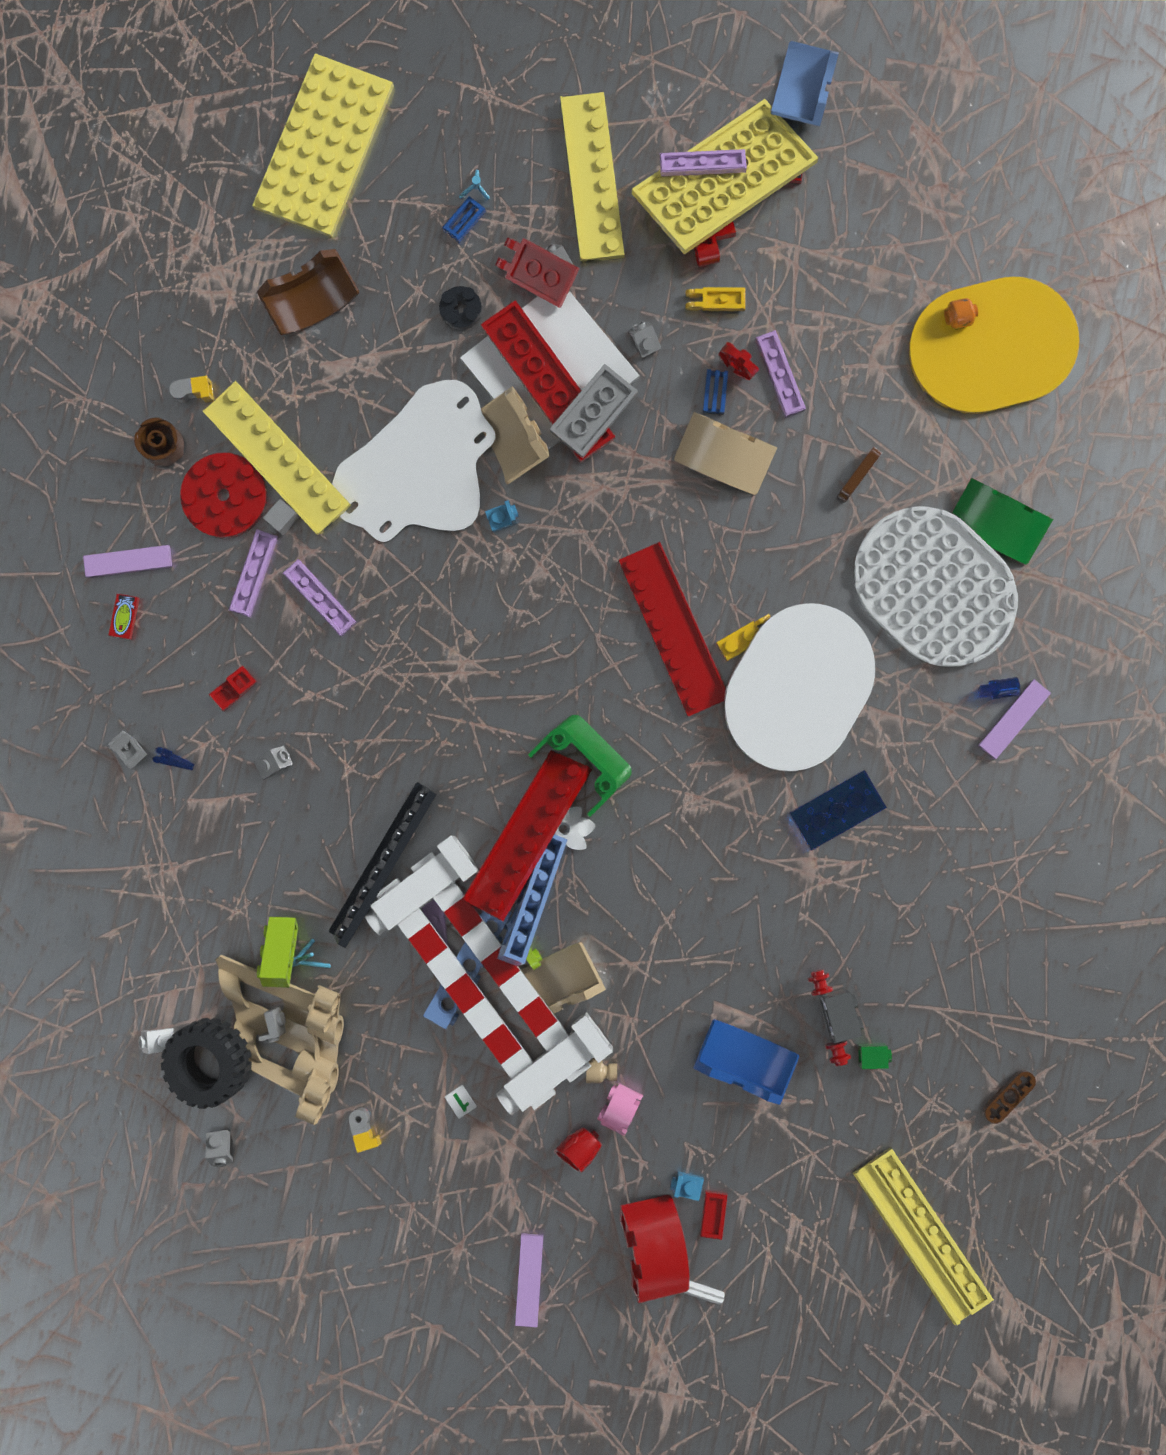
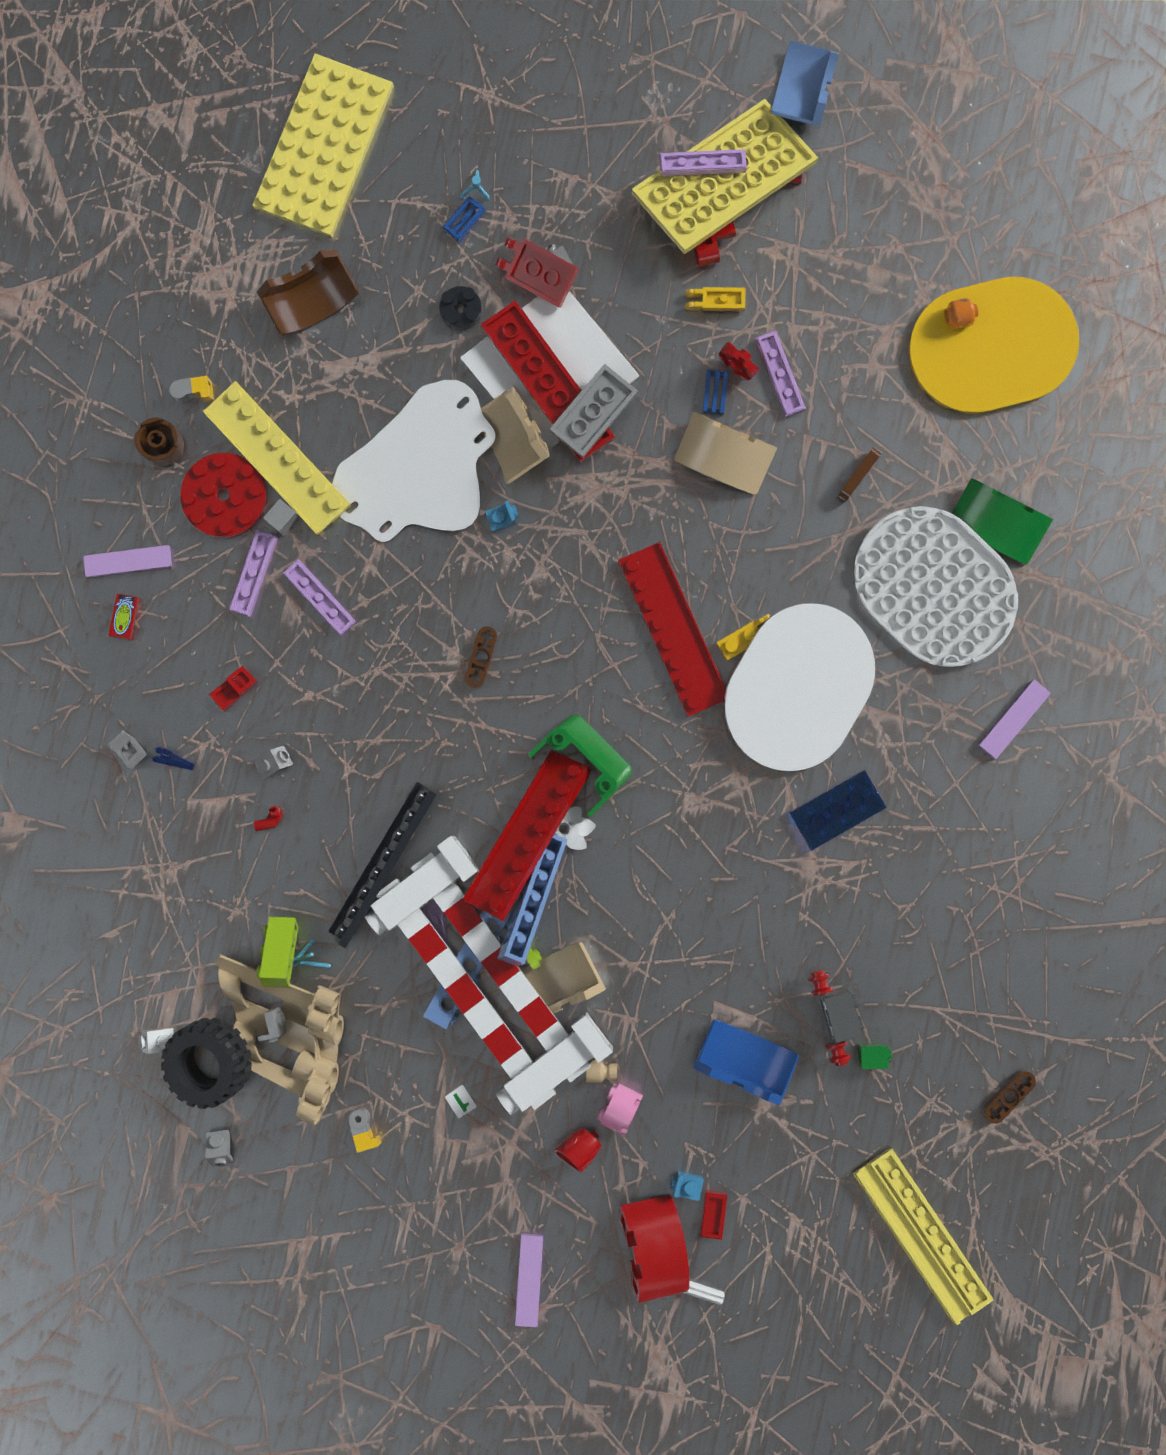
light yellow plate [560,92,625,263] -> none
light grey bracket [628,321,661,358] -> none
clear blue hinge [978,677,1021,700] -> none
none -> red arm [254,806,282,832]
none -> reddish brown beam [465,626,497,688]

